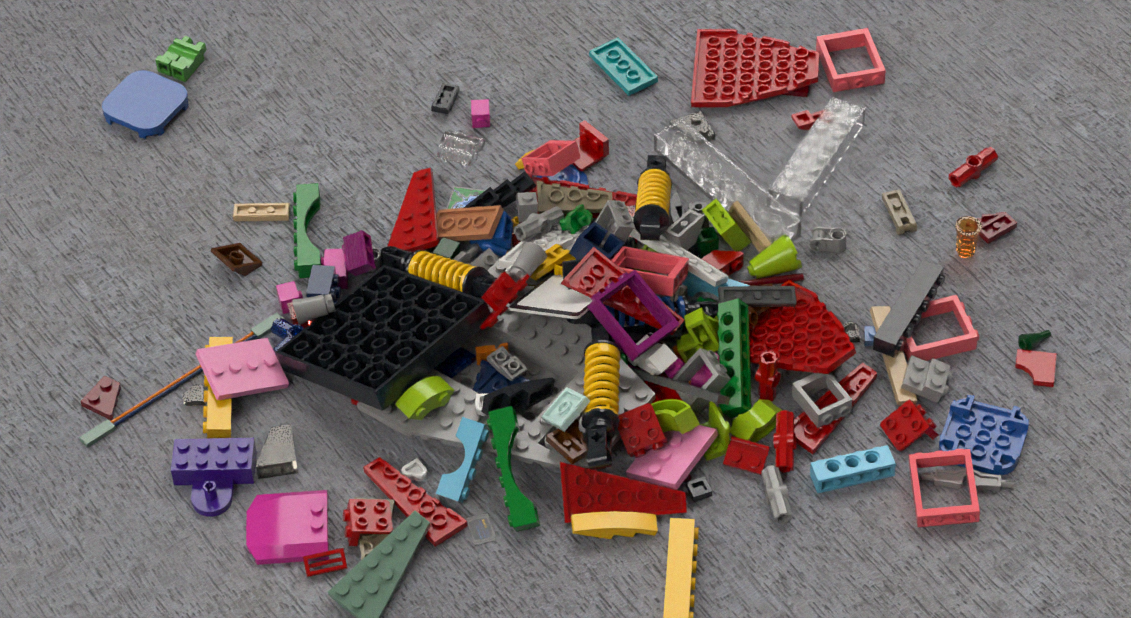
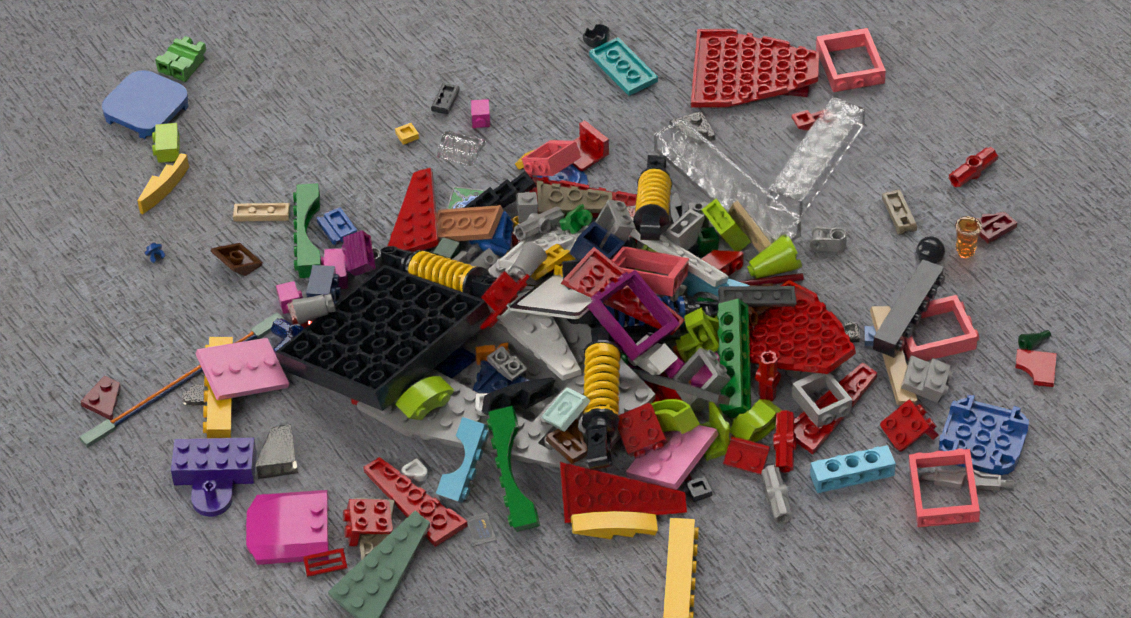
none -> yellow slope [137,153,189,214]
none -> blue plate [145,243,165,263]
none -> lime brick [152,123,180,163]
none -> plate [316,207,357,245]
none -> yellow plate [395,123,419,145]
none -> white wing [488,291,581,380]
none -> black hair [582,24,610,48]
none -> black hair [915,236,945,264]

